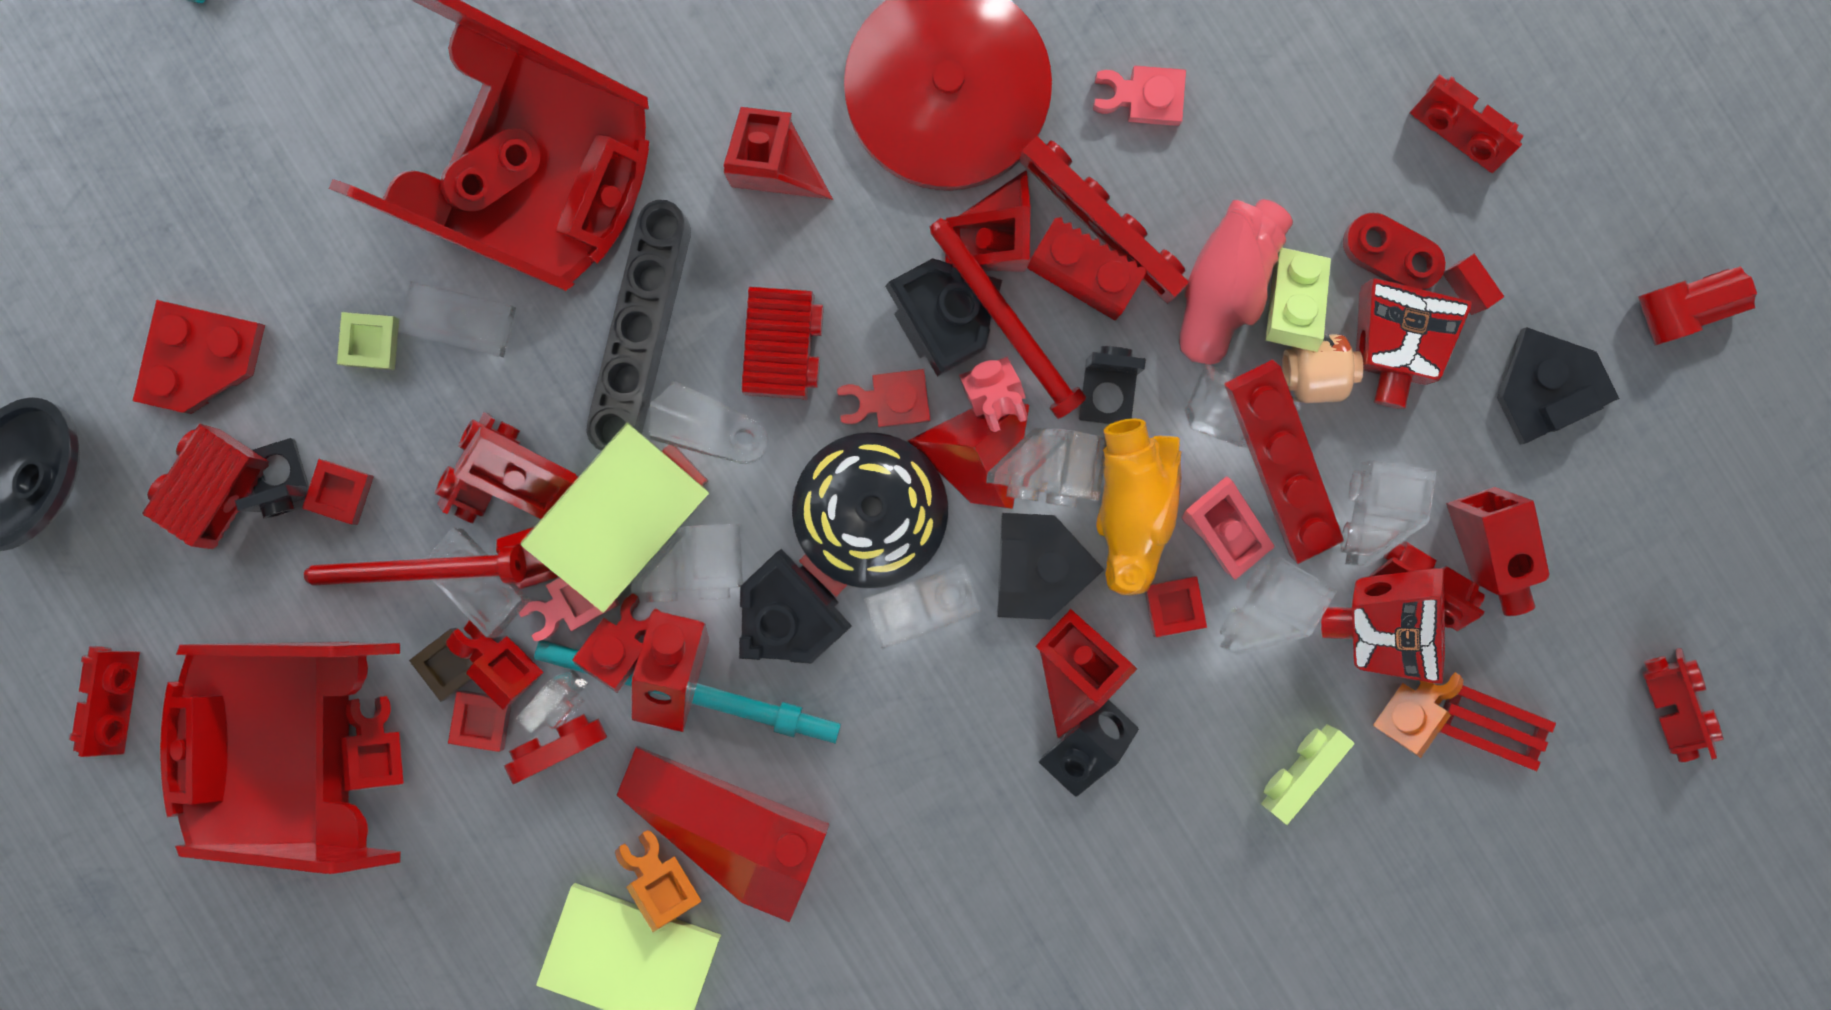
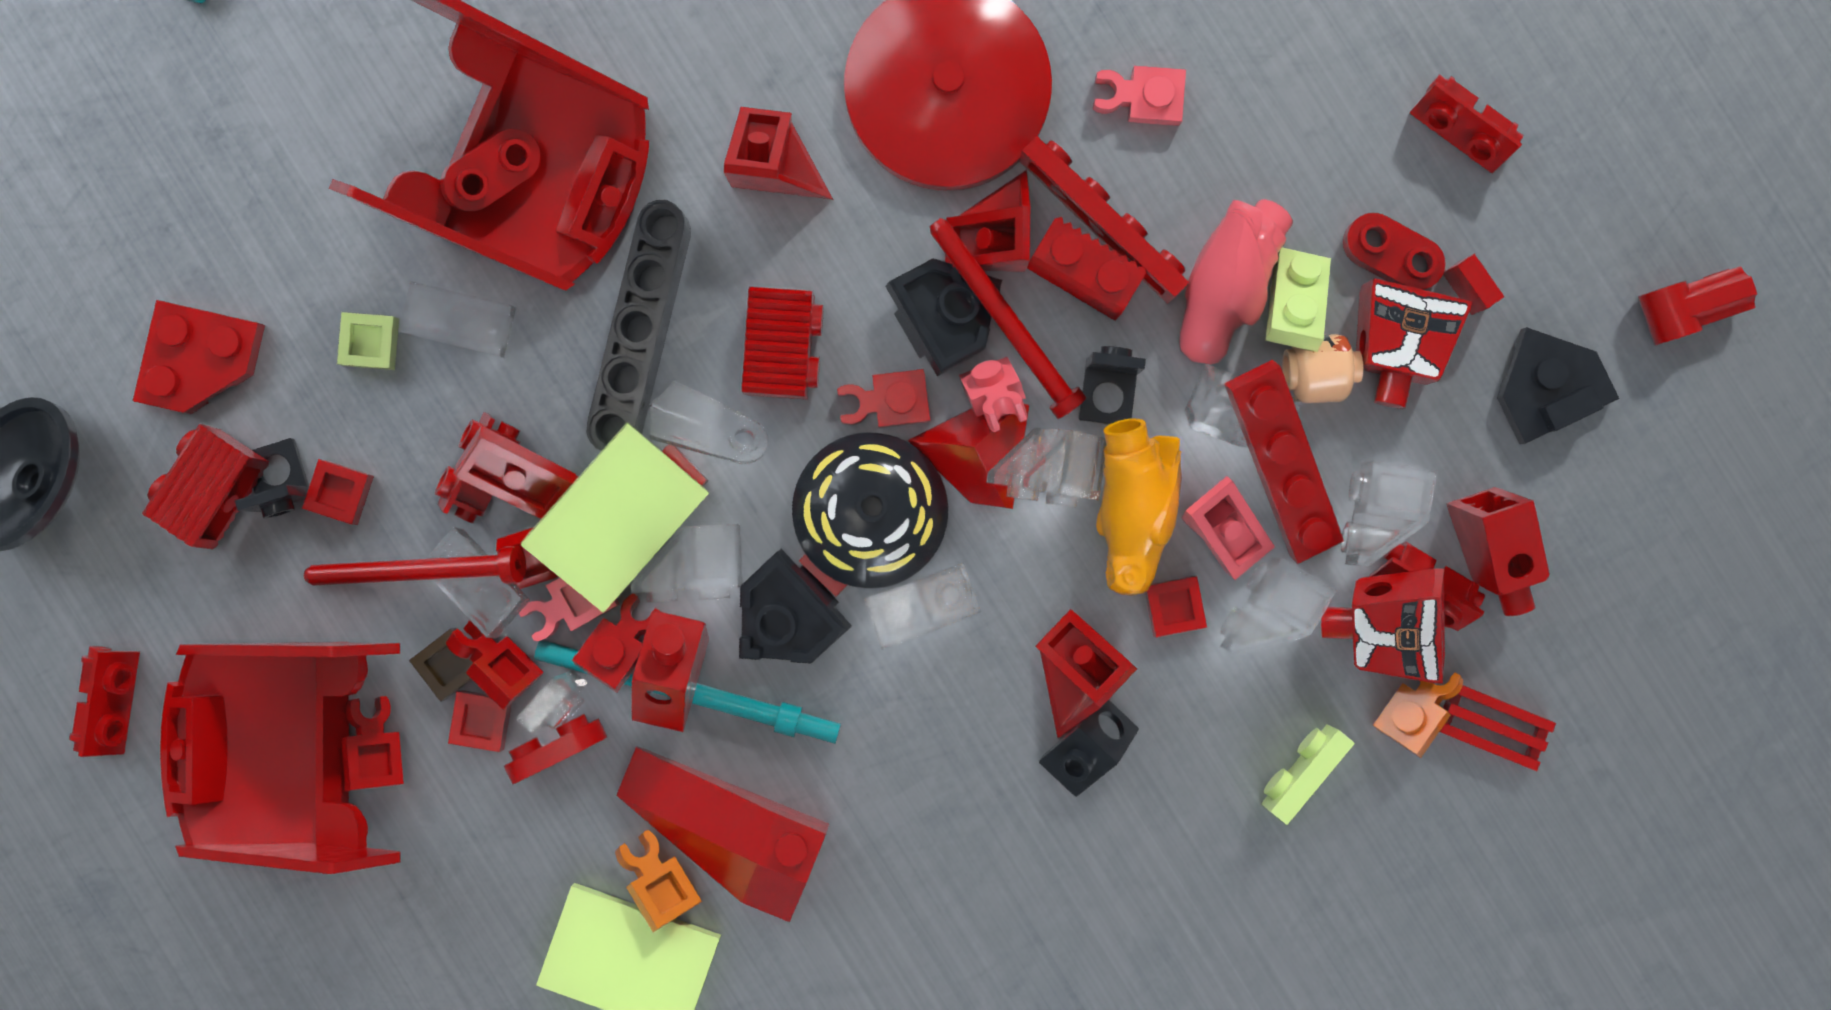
black plate [997,513,1104,620] -> none
red hinge [1642,648,1724,762] -> none

